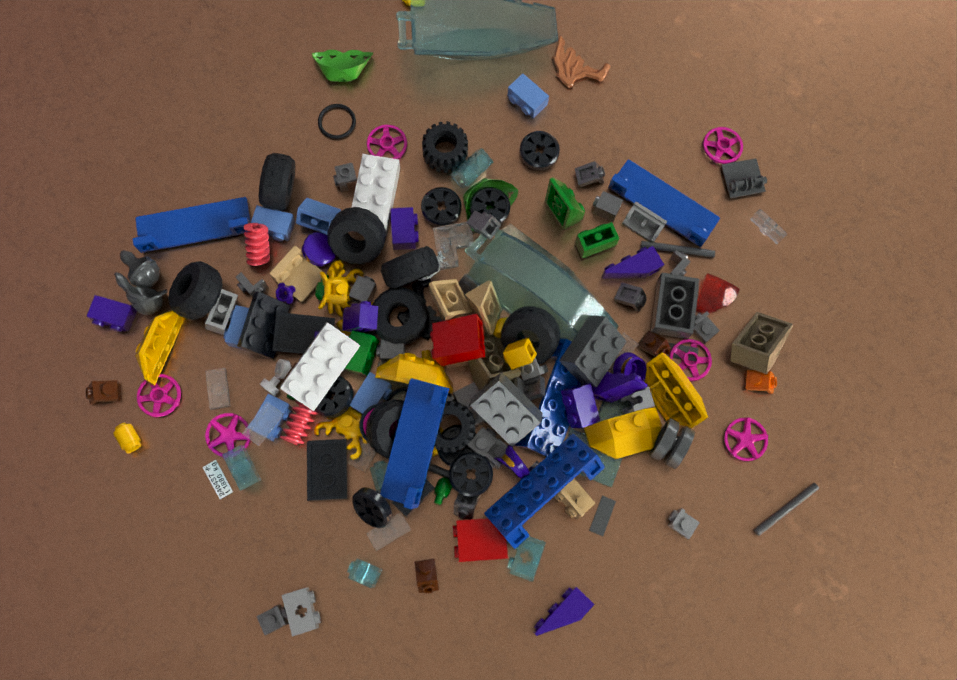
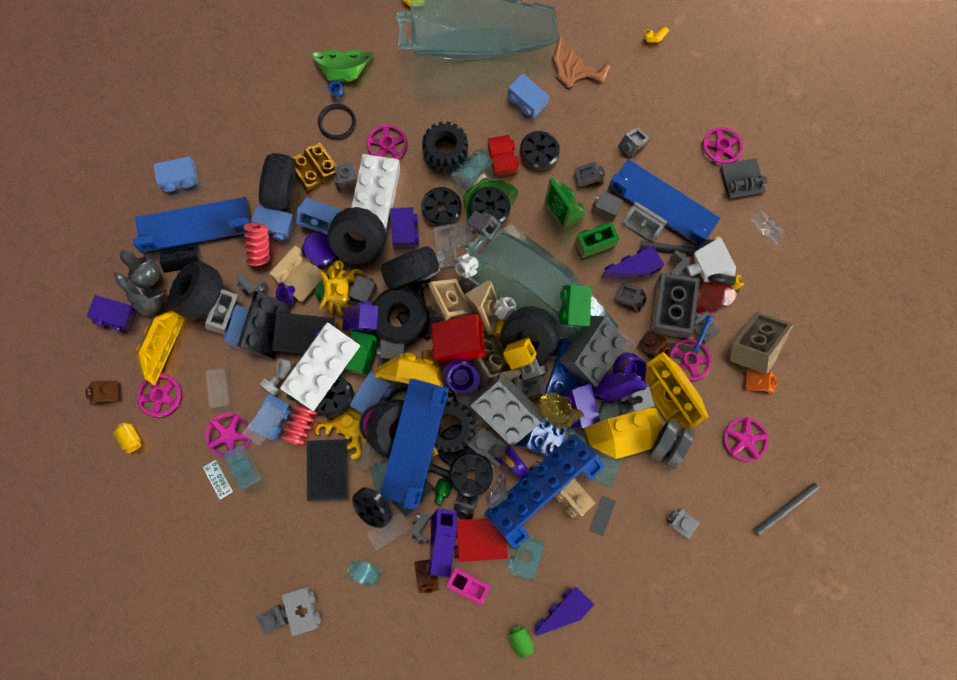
none -> medium blue brick [153,156,199,192]
none -> black slope [160,244,201,273]
none -> pearl gold slope [291,143,336,191]
none -> blue hinge [328,81,344,97]
none -> flat silver bracket [410,512,431,545]
none -> dark purple slope [429,508,457,577]
none -> dark purple piece [442,359,481,393]
none -> dark pink brick [446,567,491,605]
none -> white gear [455,253,479,279]
none -> red brick [487,135,519,177]
none -> clear plate [487,472,508,509]
none -> white gear [493,297,517,320]
none -> bright green brick [507,625,534,659]
none -> clear yellow hair [539,393,584,429]
none -> green brick [559,285,593,326]
none -> flat silver bracket [618,127,650,158]
none -> yellow arm [644,26,669,43]
none -> white torso [686,236,744,290]
none -> blue hinge [692,315,713,353]

